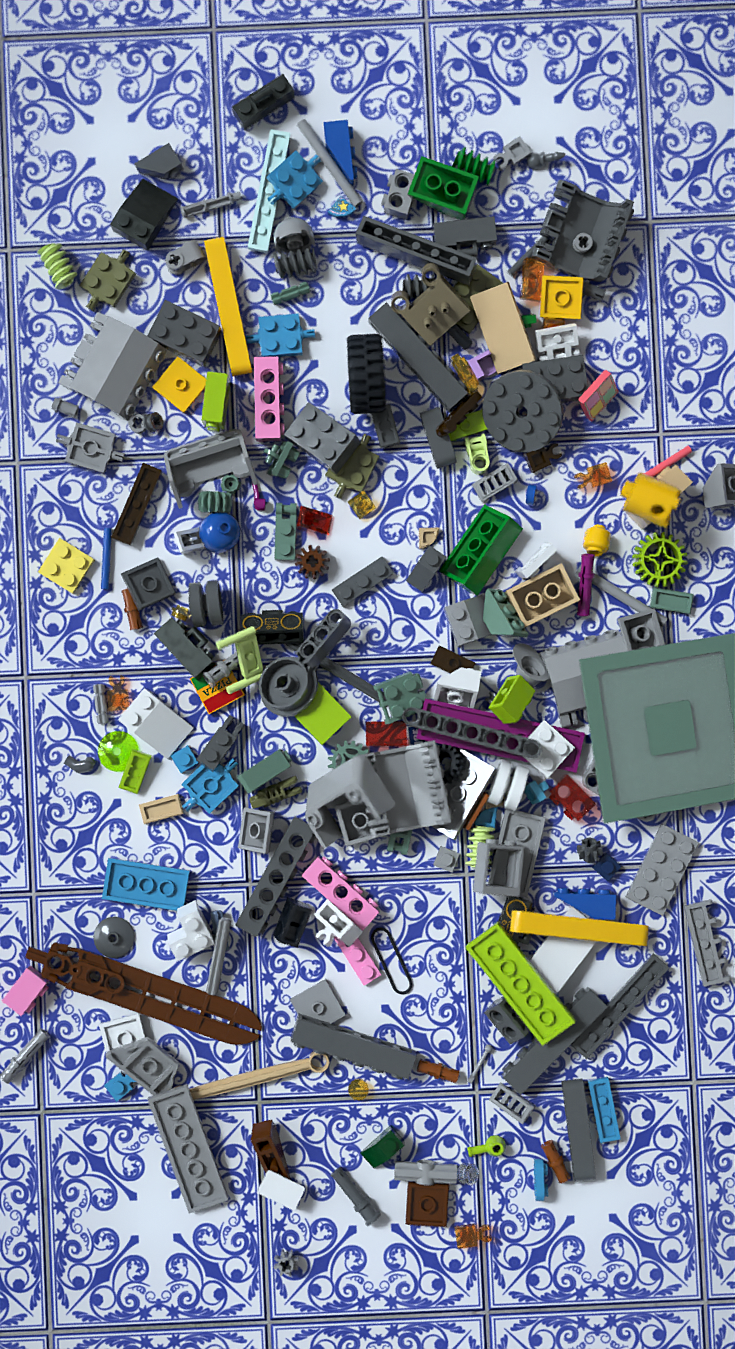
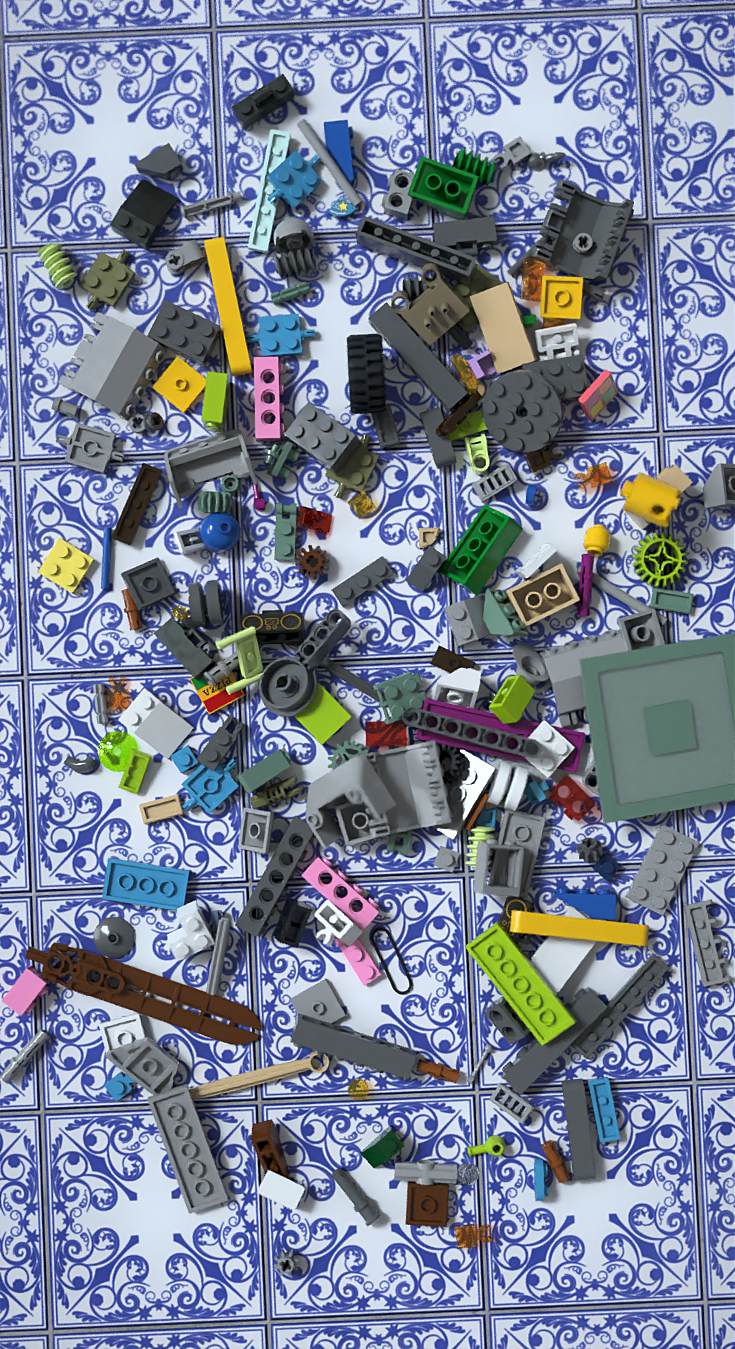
coral bar [644,446,692,477] -> none

